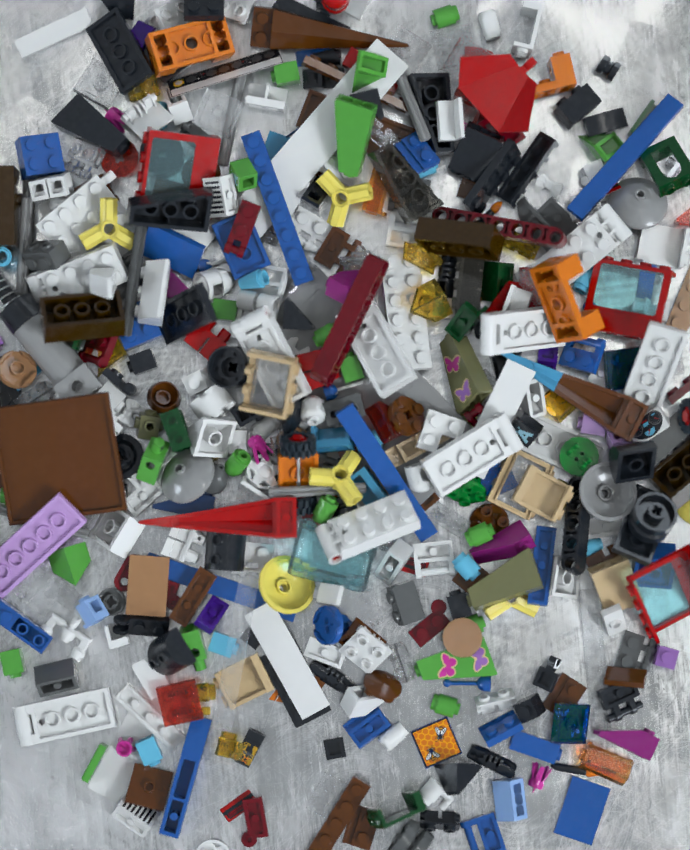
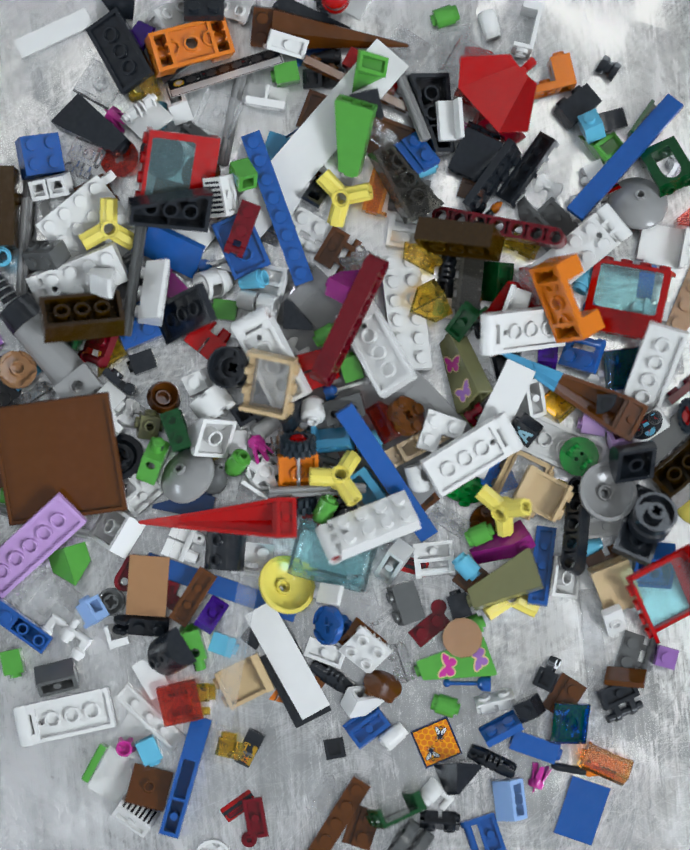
magenta slope [593,728,660,761] -> none
none -> white panel [262,29,309,60]
none -> light yellow piece [475,484,532,538]
none -> medium azure brick [577,109,606,144]
none -> black tile [596,394,617,414]

